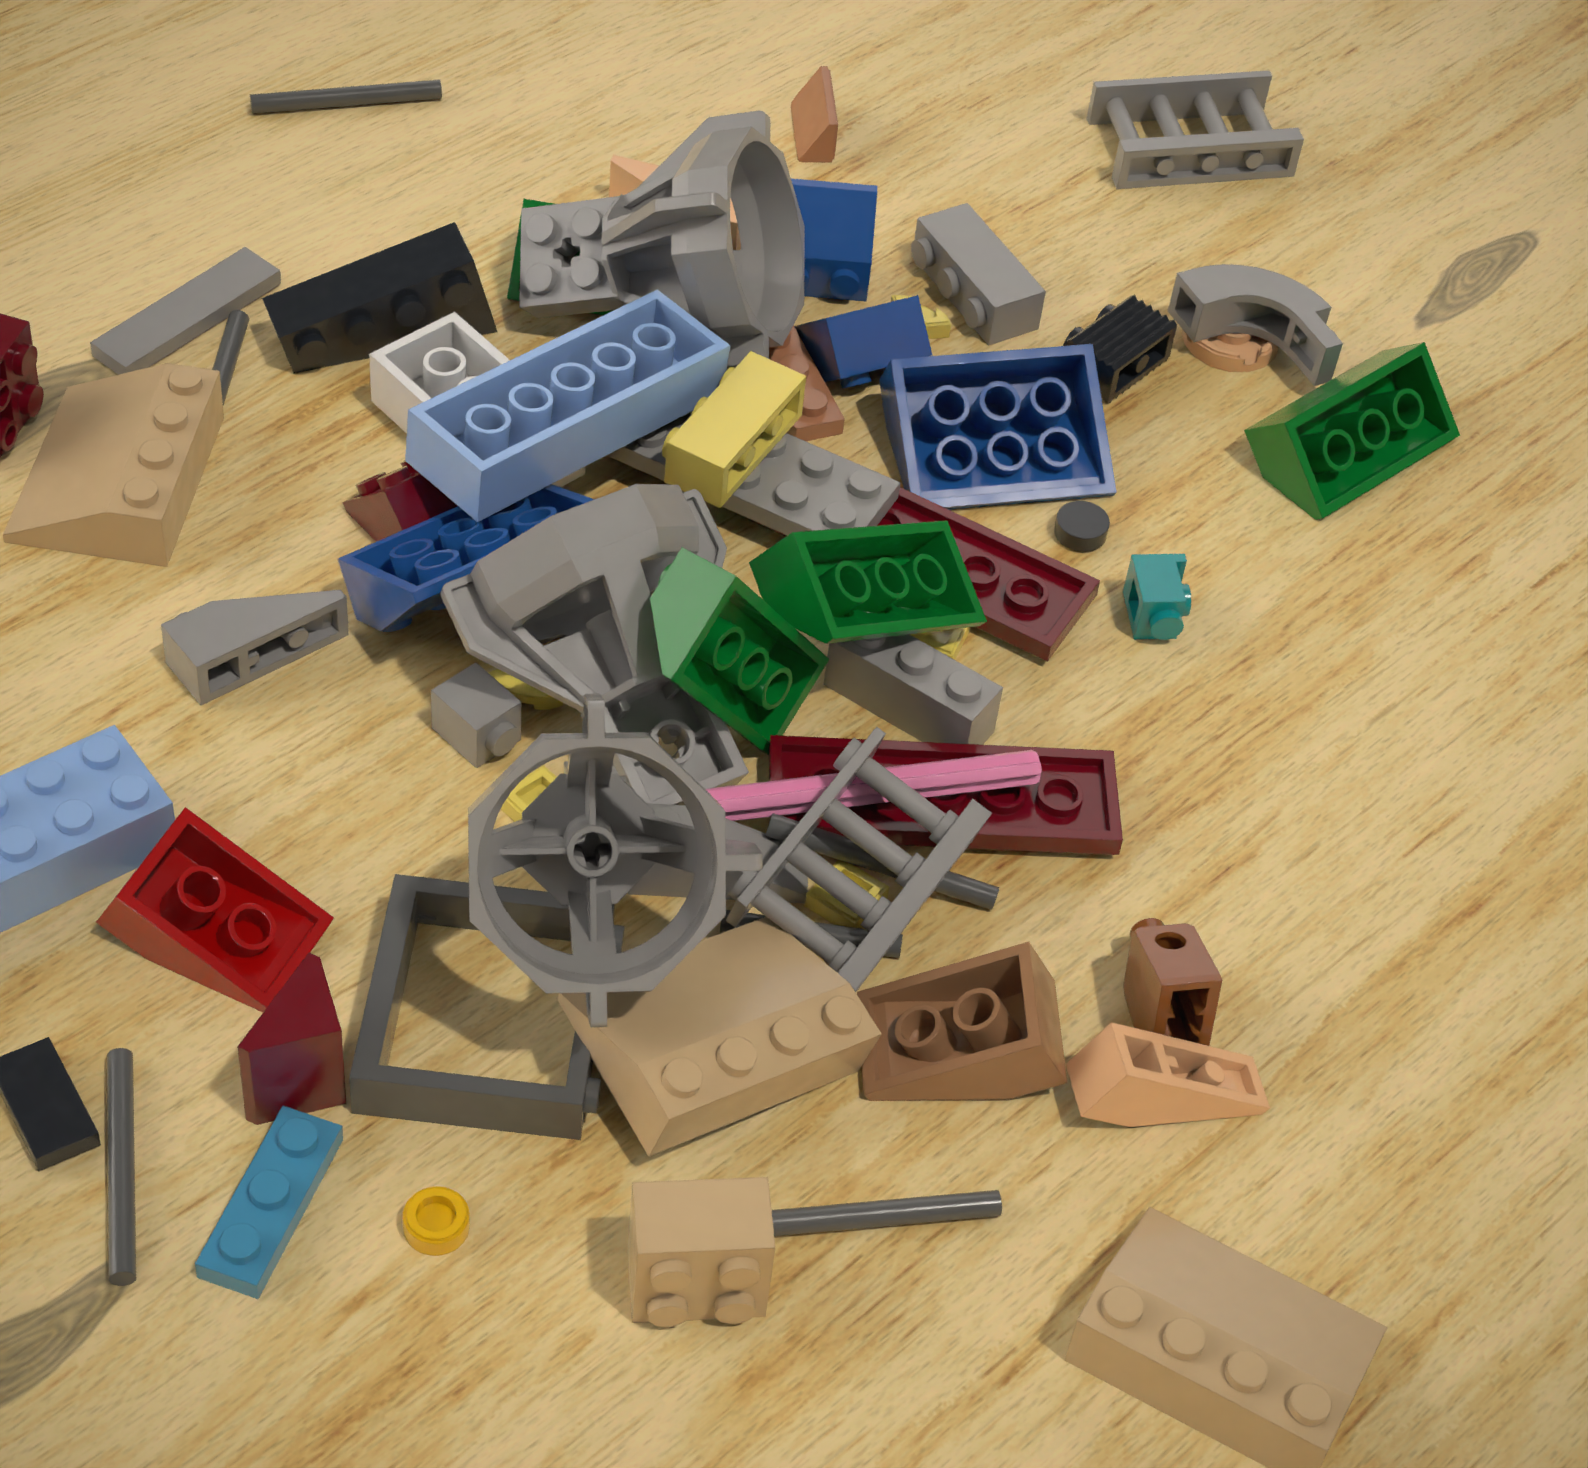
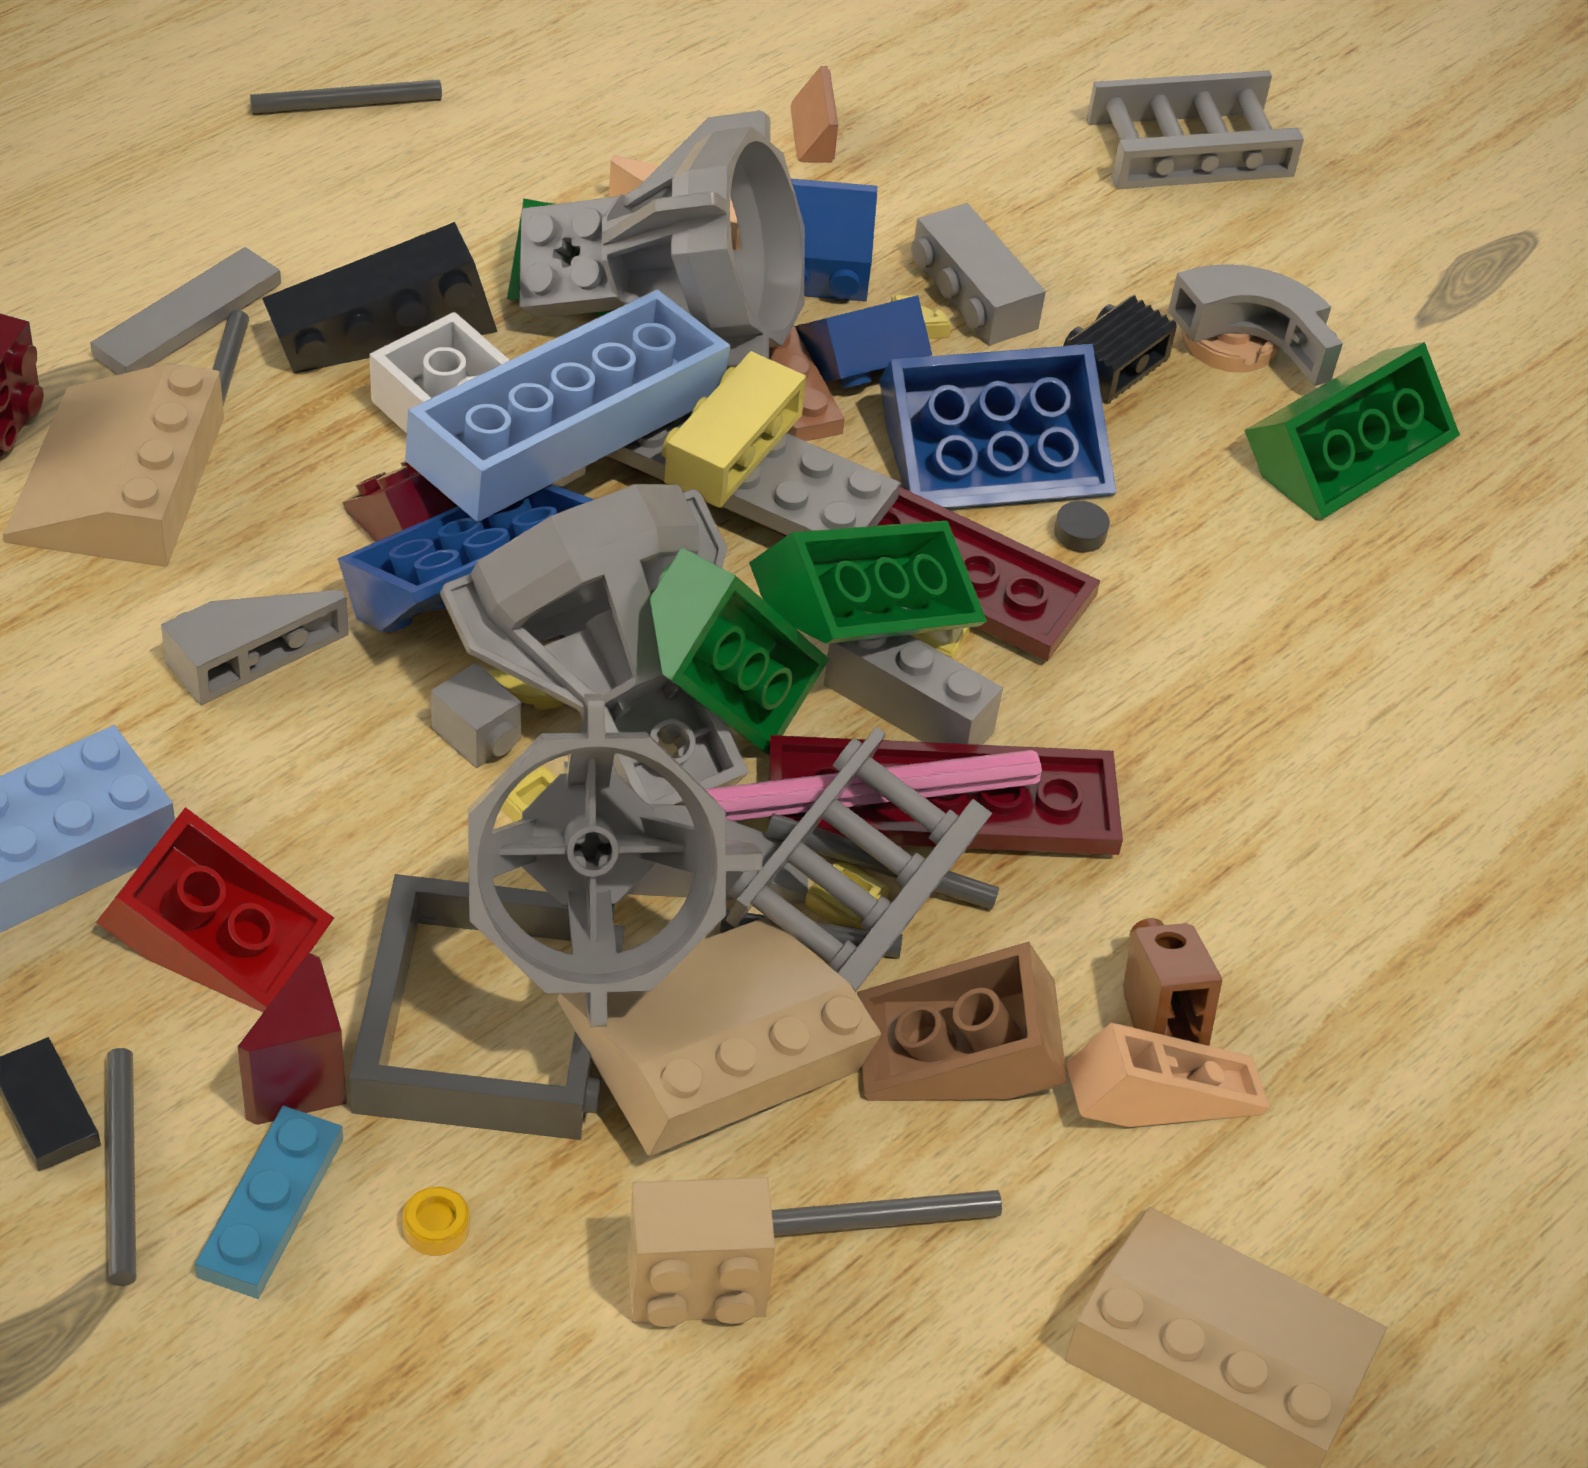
teal brick [1123,554,1191,640] -> none

